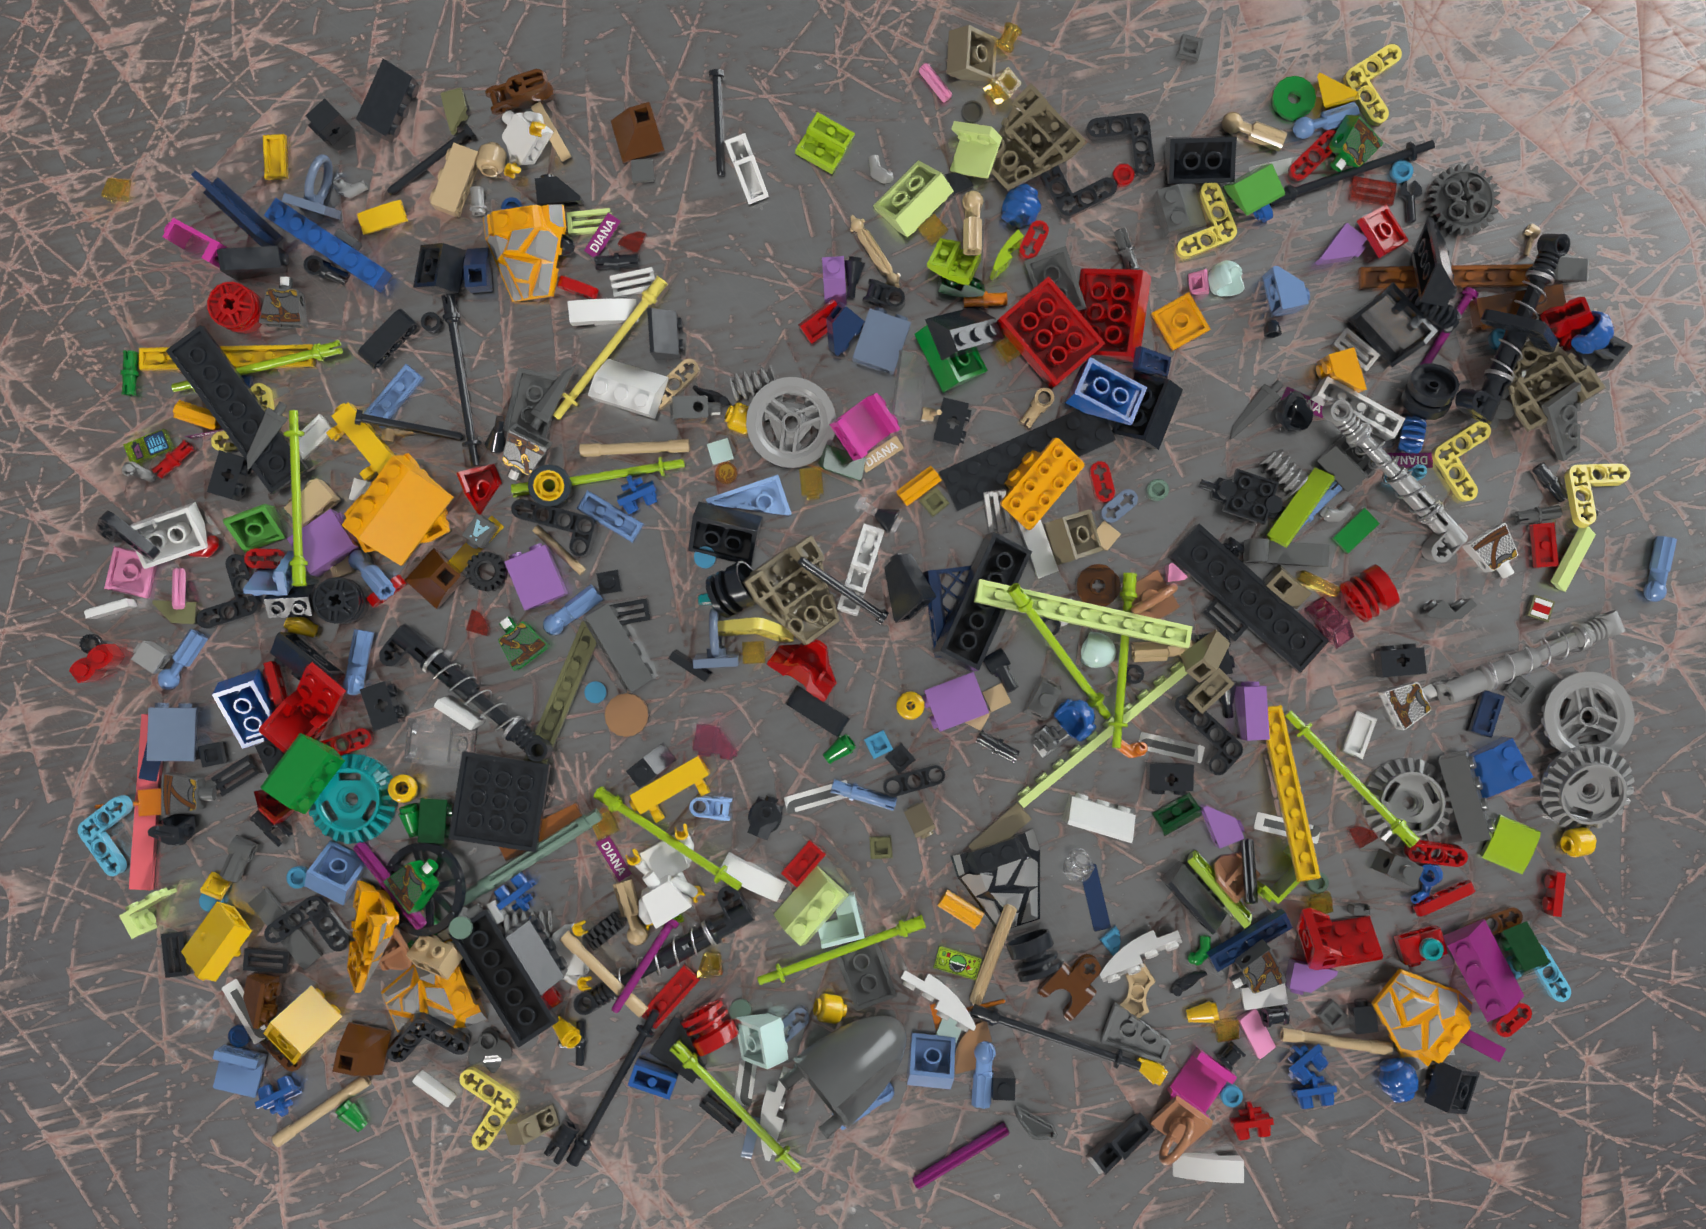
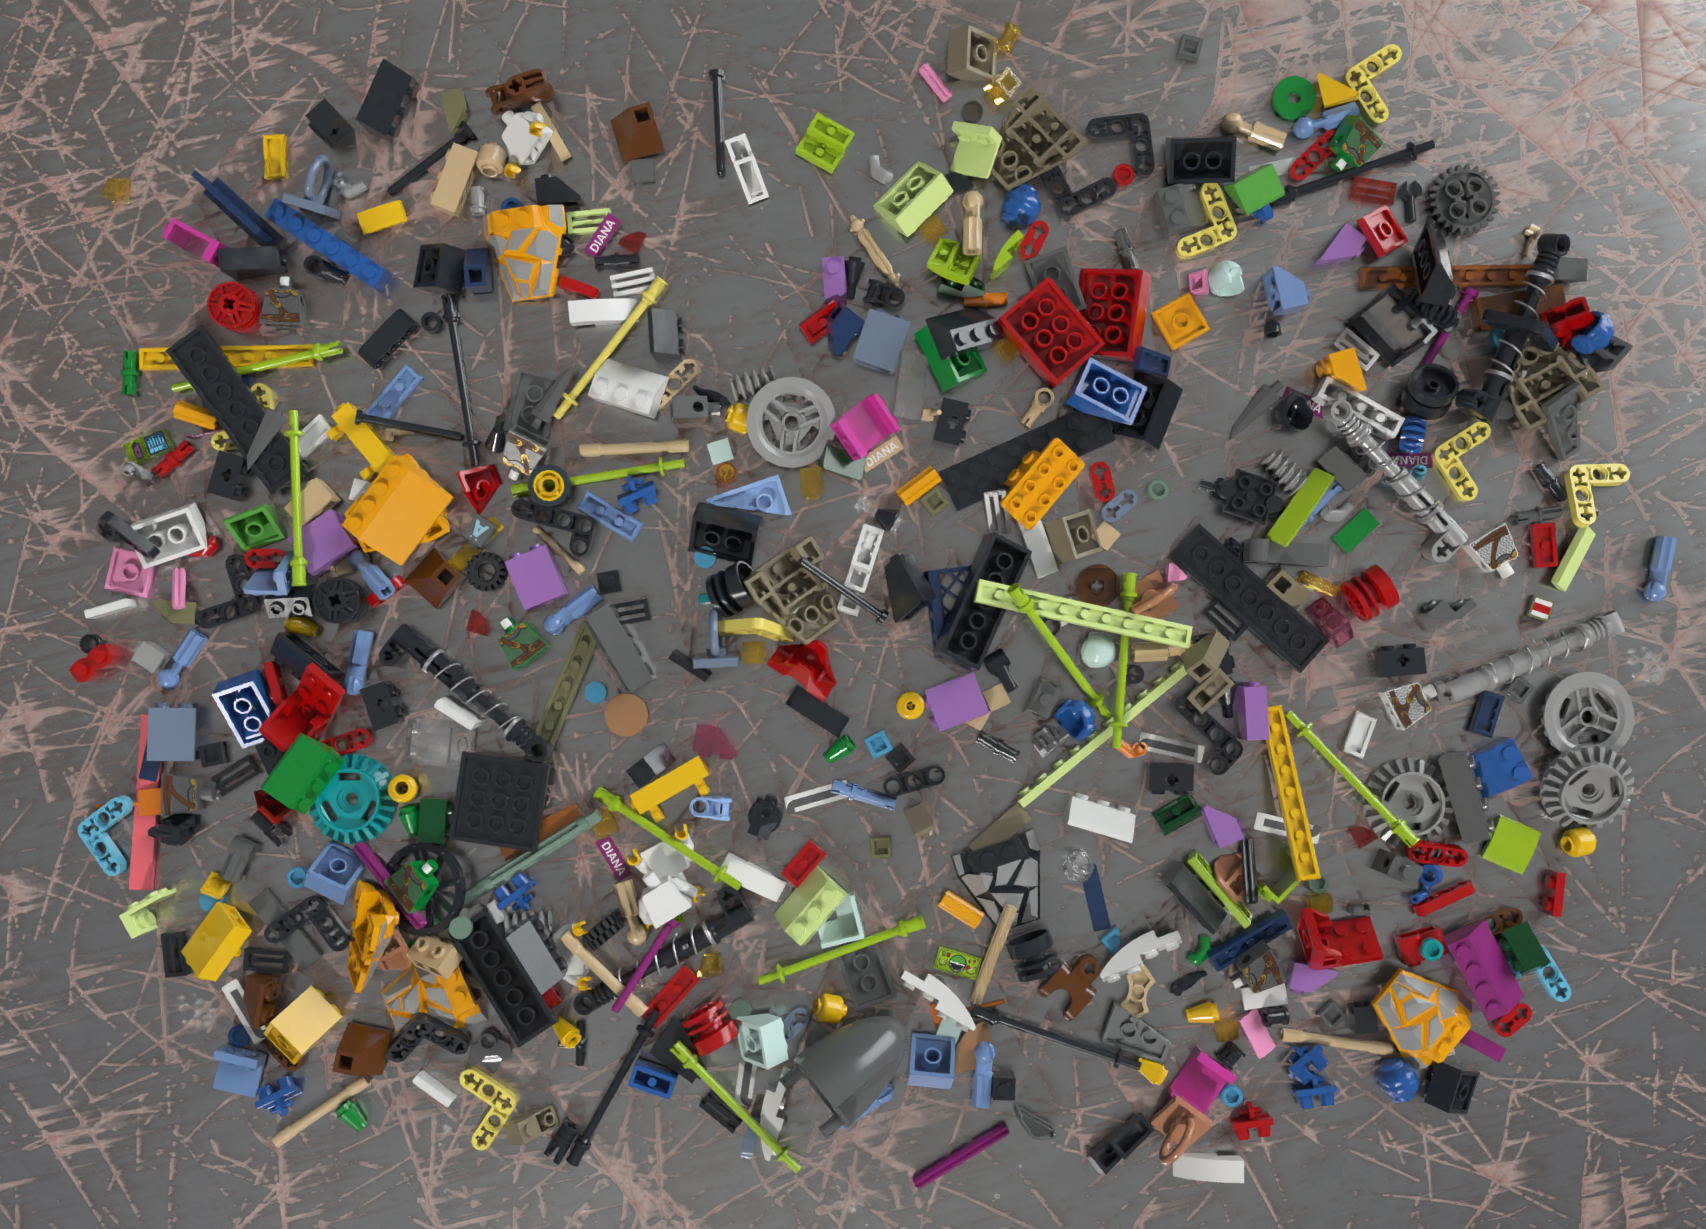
dark azure tile [1389,160,1414,183] -> none

